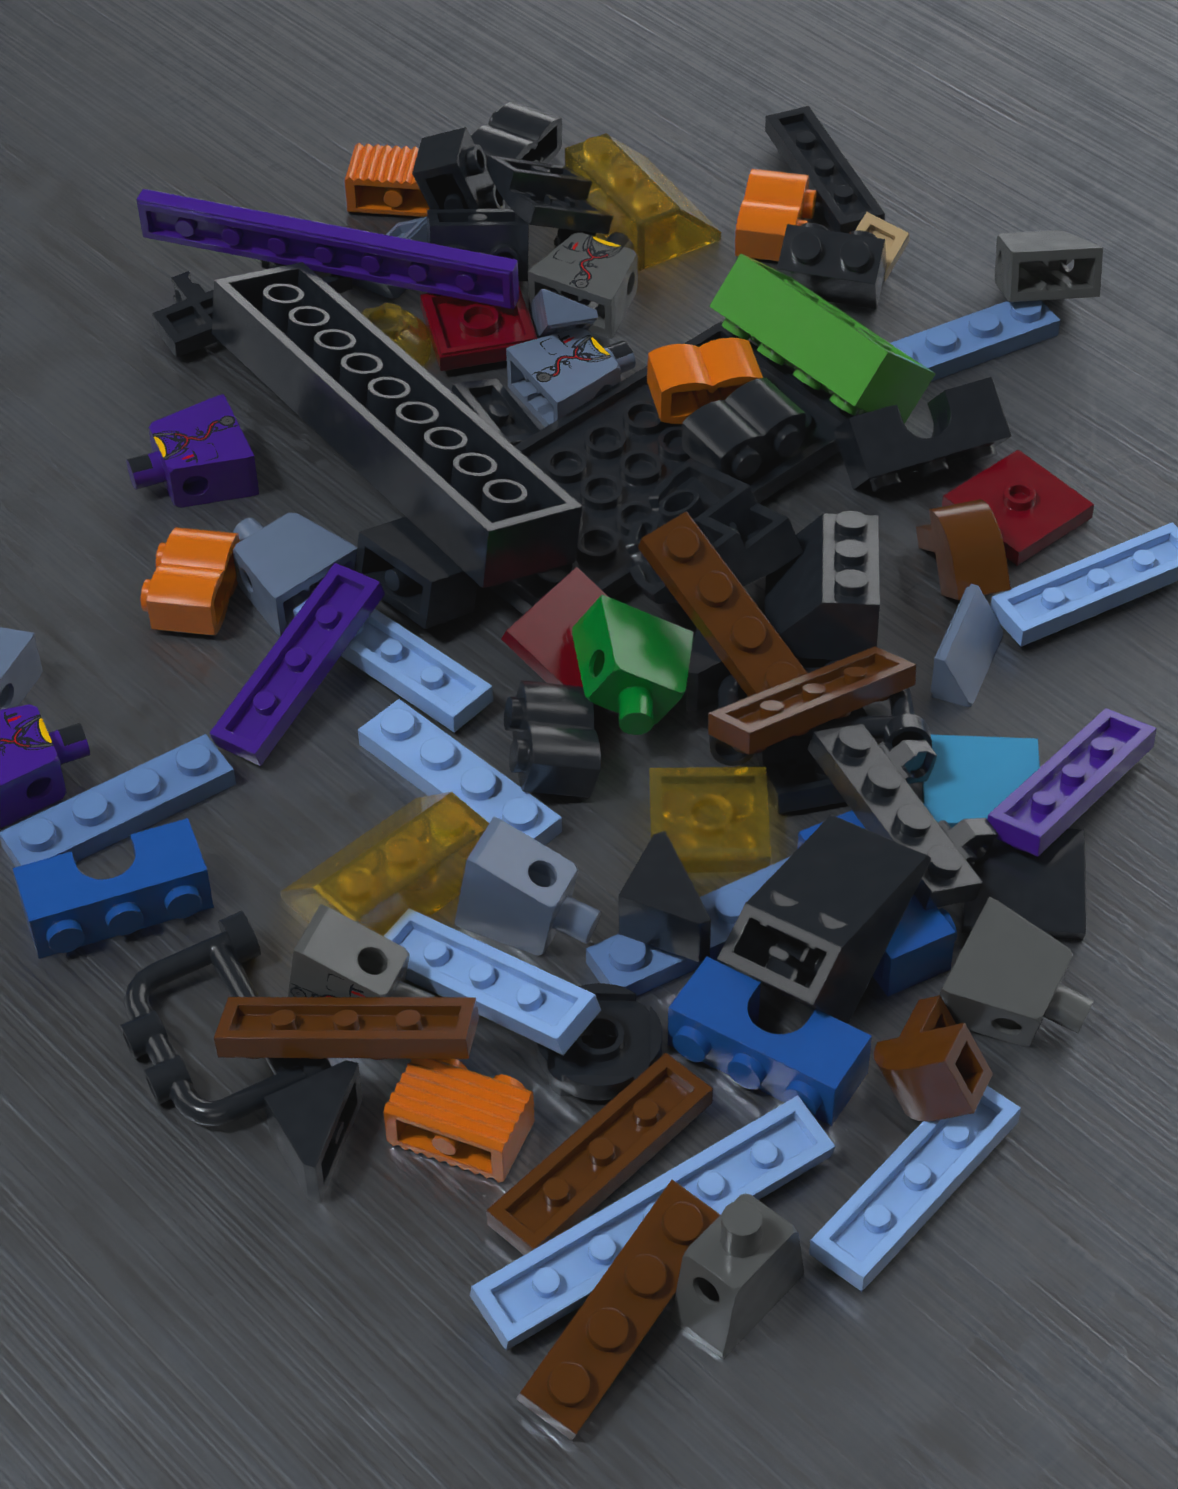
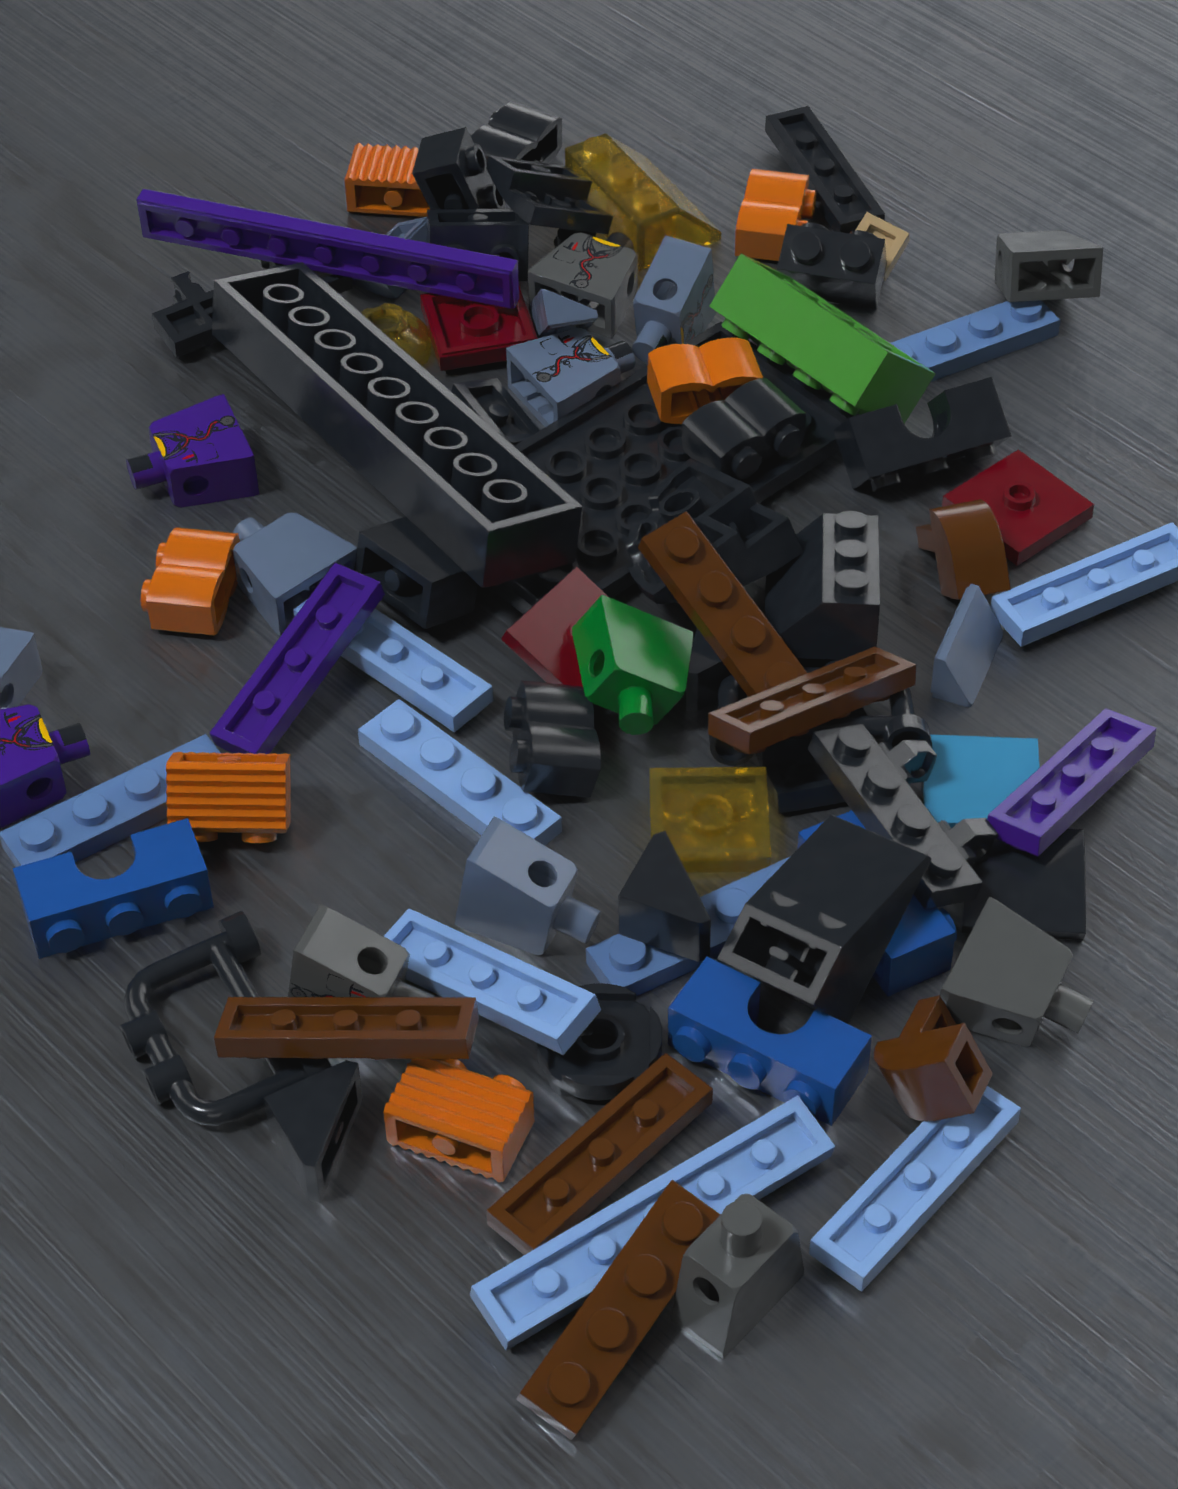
clear yellow slope [280,792,489,936] -> none
none -> orange brick [166,752,291,843]
none -> sand blue torso [632,235,716,363]

